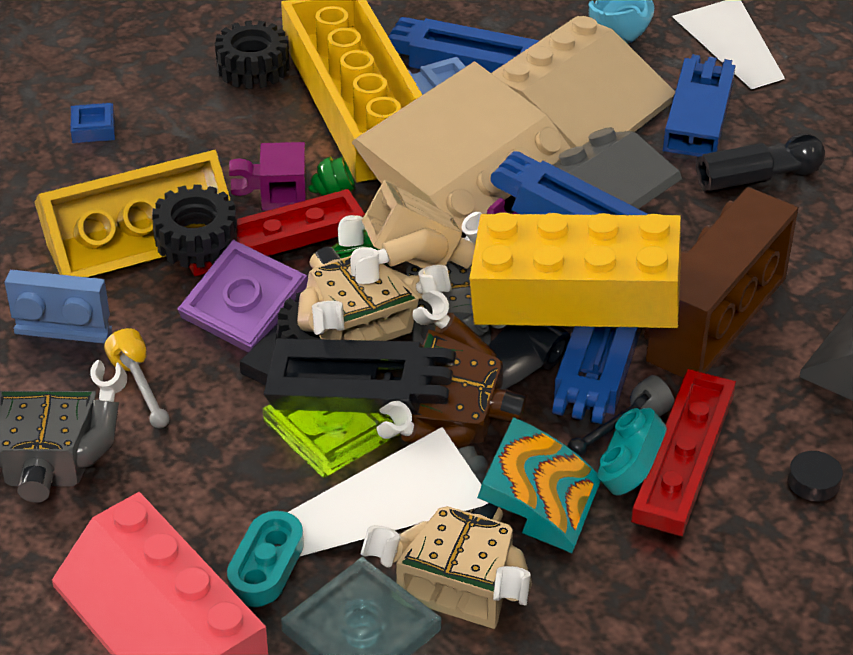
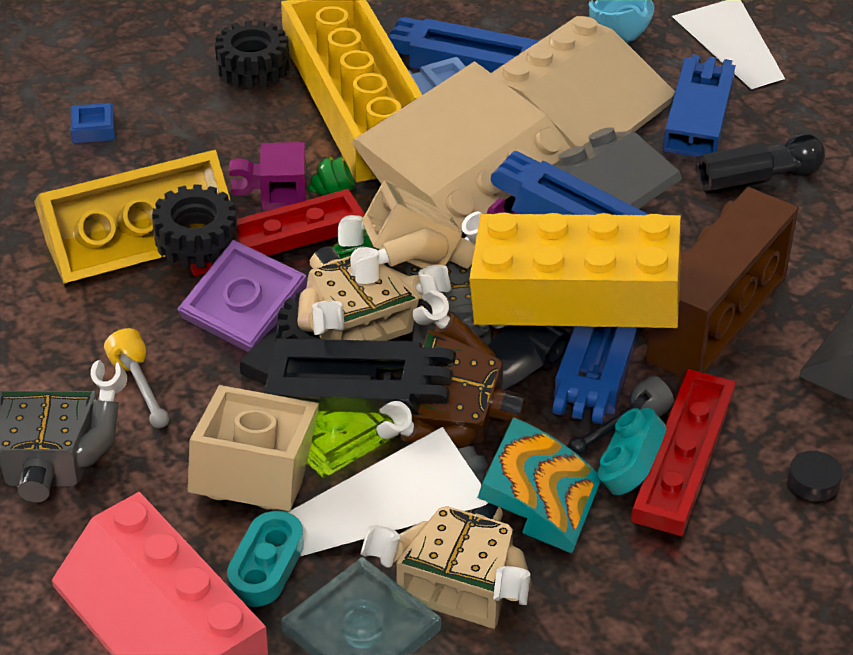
medium blue plate [4,269,112,344] -> none
none -> tan slope [187,385,319,512]

